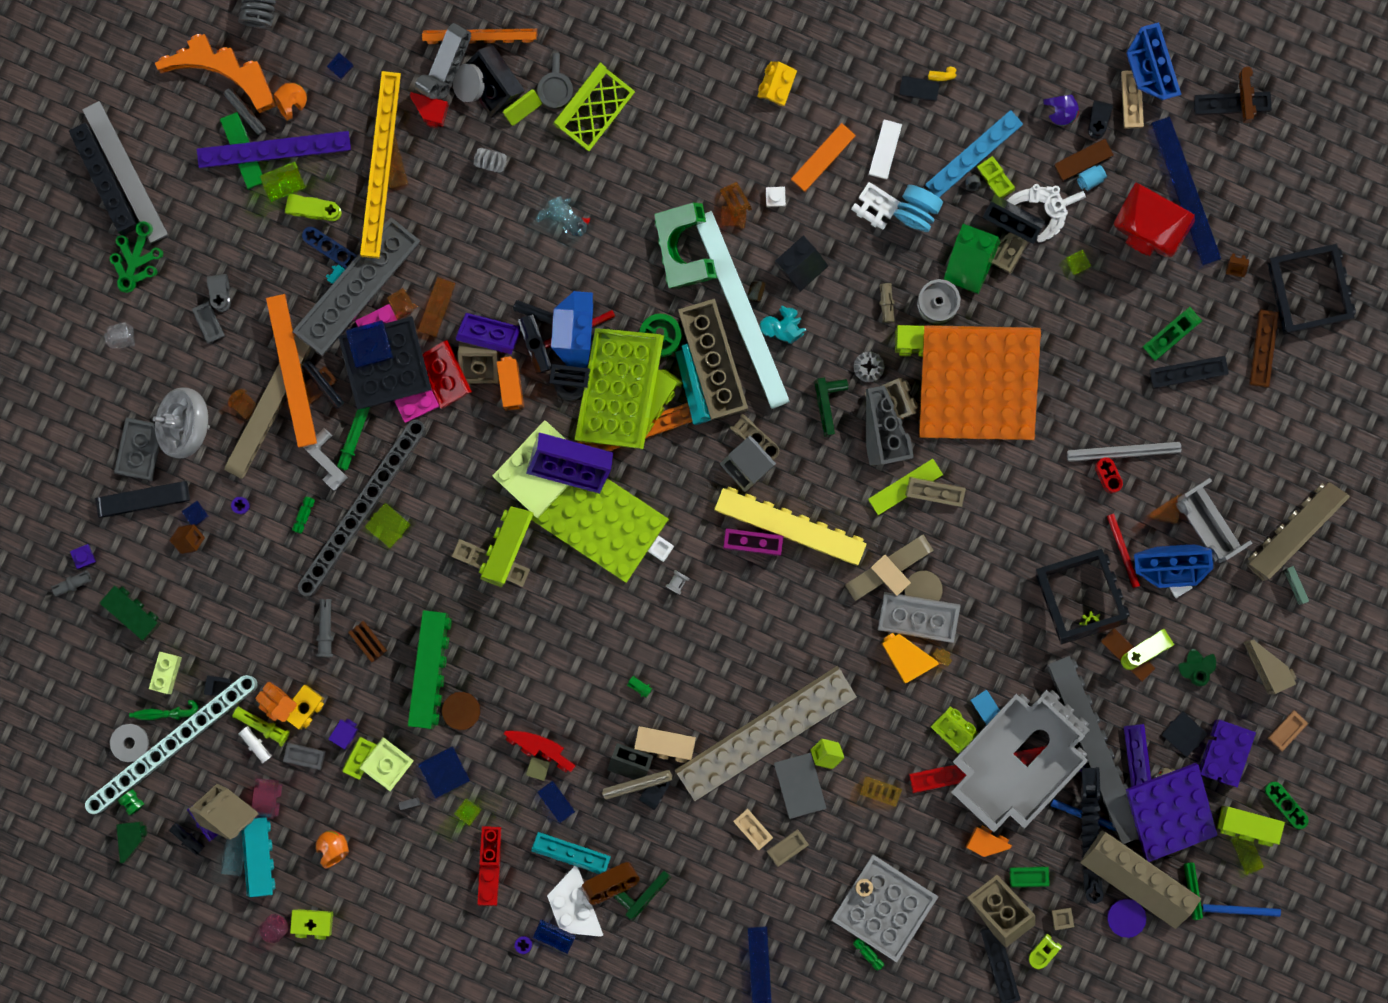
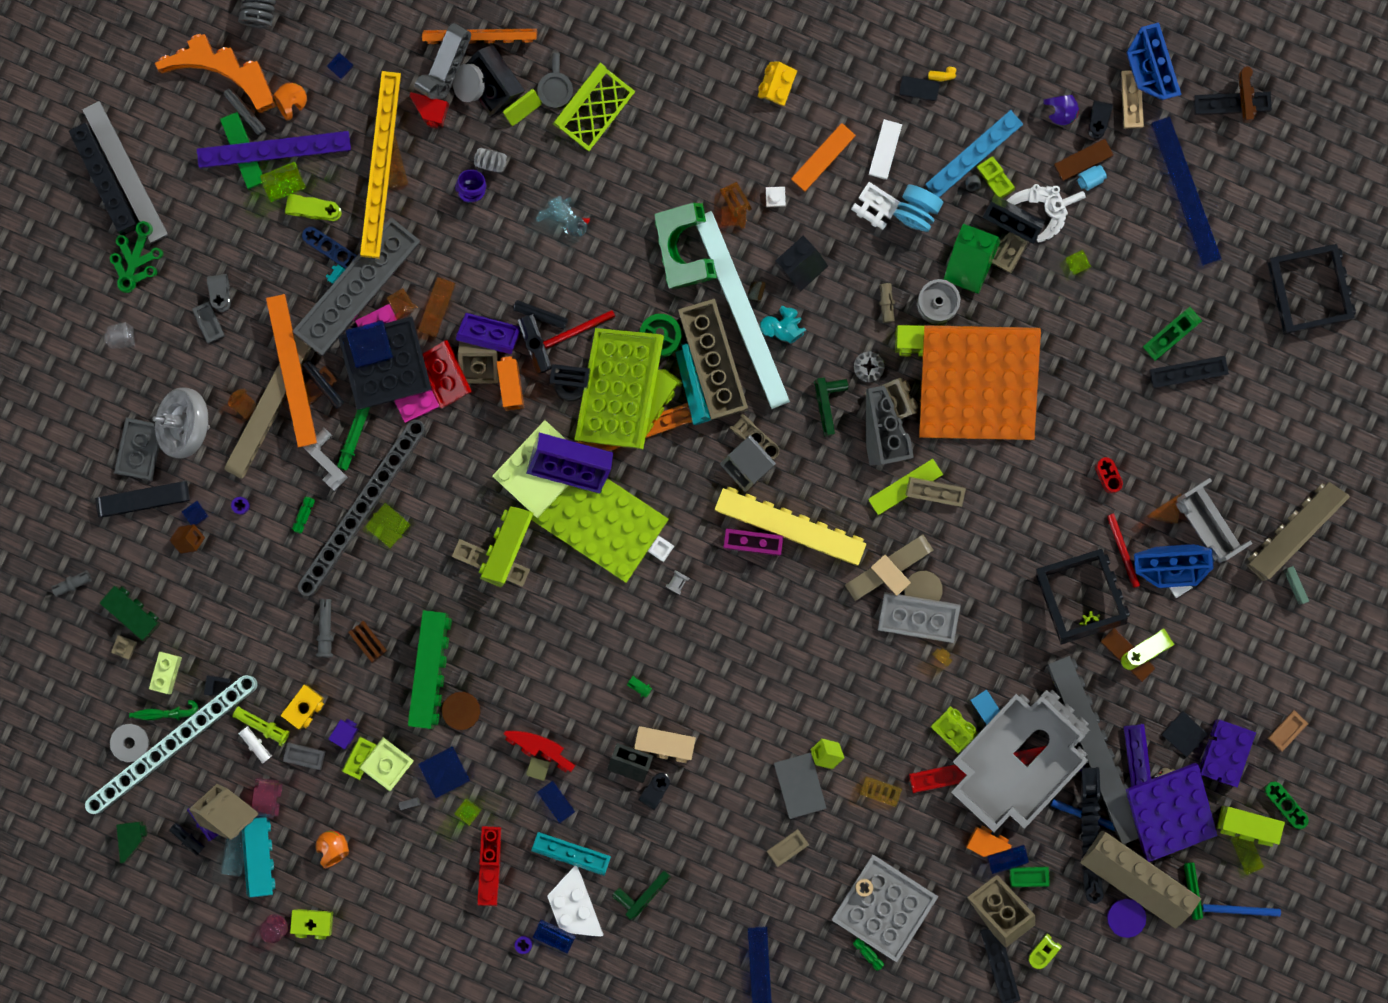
dark purple plate [70,544,96,569] -> none
green wheel [118,789,145,816] -> none
orange brick [255,682,297,722] -> none
blue wedge [551,291,593,368] -> none
reddish brown beam [581,862,640,905] -> none
dark tan axle [602,770,672,800] -> none
dark tan plate [675,666,857,801] -> none
tan plate [733,808,773,850] -> none
light orange slope [882,633,939,684] -> none
dark tan plate [1051,907,1074,930] -> none
light grey axle [1067,442,1181,462] -> none
red piece [1114,182,1195,257] -> none
dark green plate [1178,649,1216,686] -> none
reddish brown tile [1226,253,1249,277] -> none
dark tan slope [1243,640,1297,695] -> none
reddish brown tile [1249,309,1279,388] -> none
none -> dark tan tile [111,635,137,660]
none -> dark purple helmet [455,170,487,203]
none -> clear blue tile [987,845,1029,874]

